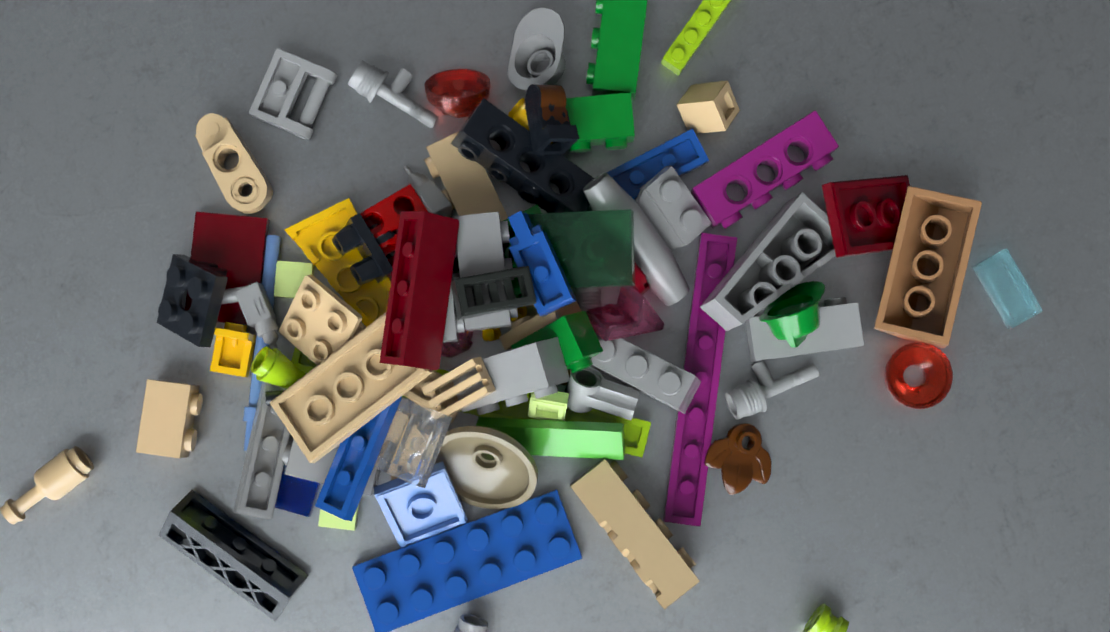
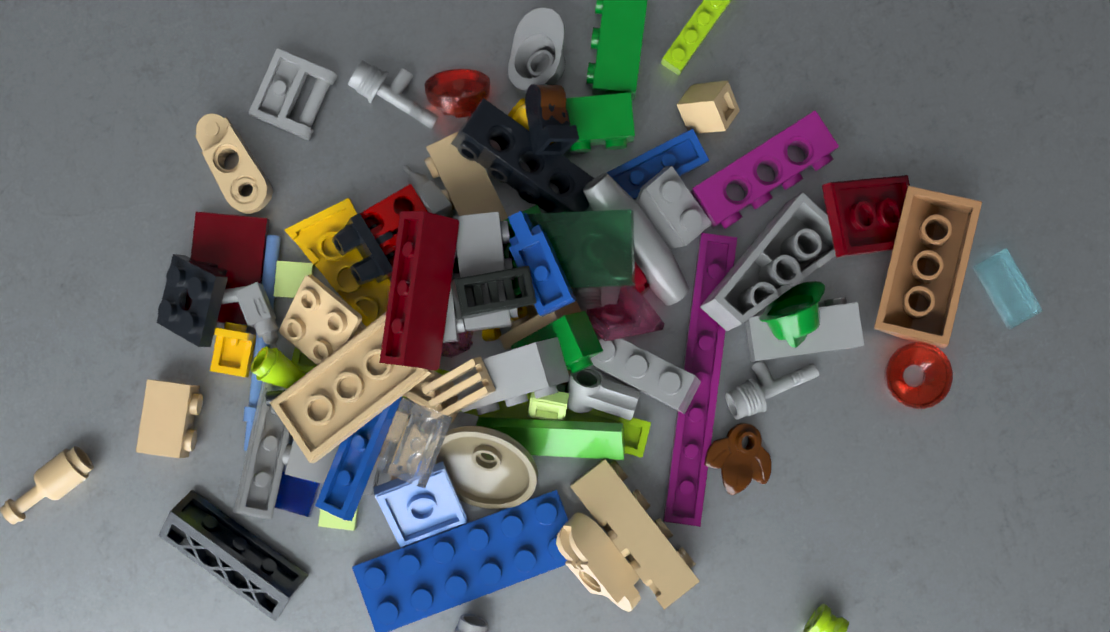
none -> tan piece [556,512,641,612]

